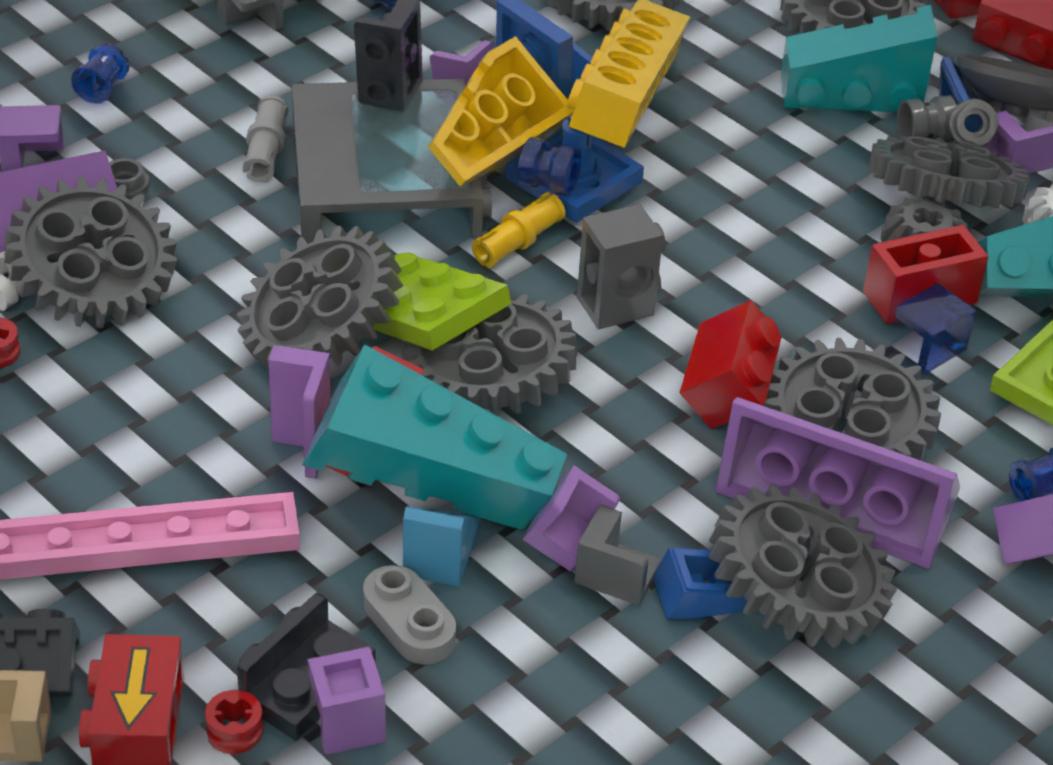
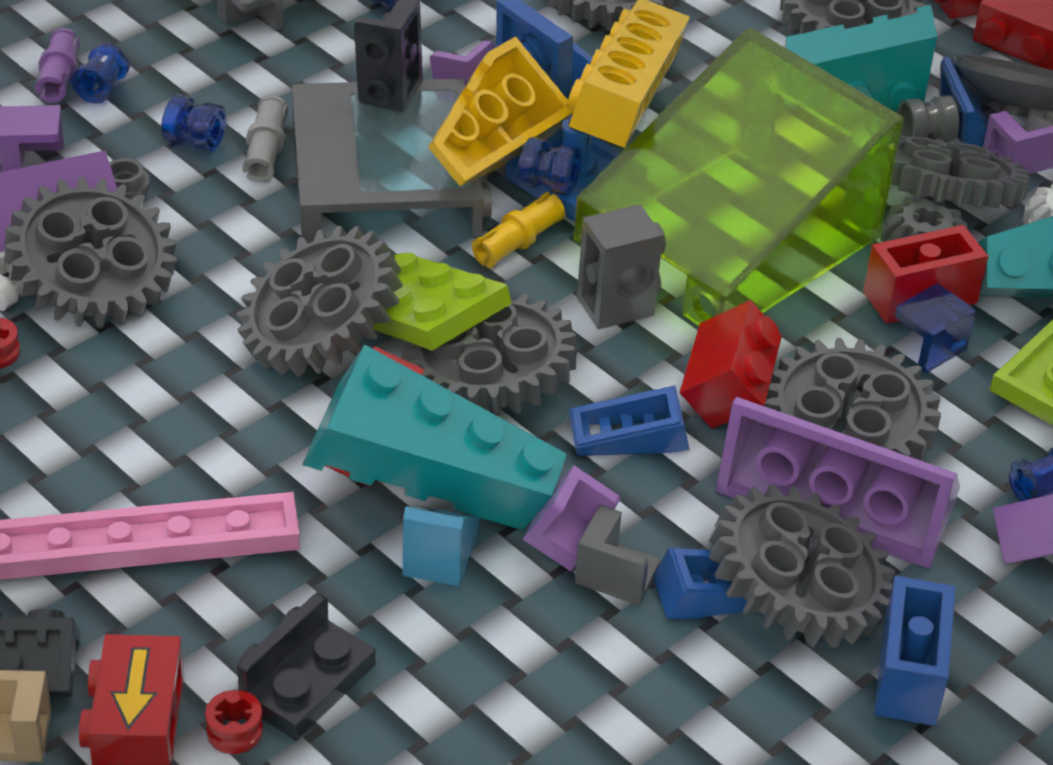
medium lavender panel [268,345,331,479] -> none
medium lavender panel [308,646,386,754] -> none
light grey plate [363,565,456,665] -> none
dark grey plate [948,99,998,146] -> none
none -> medium lavender pin [35,28,80,103]
none -> clear blue wheel [161,94,227,153]
none -> blue slope [569,385,690,456]
none -> clear neon green windscreen [574,27,903,326]
none -> blue brick [874,576,956,726]

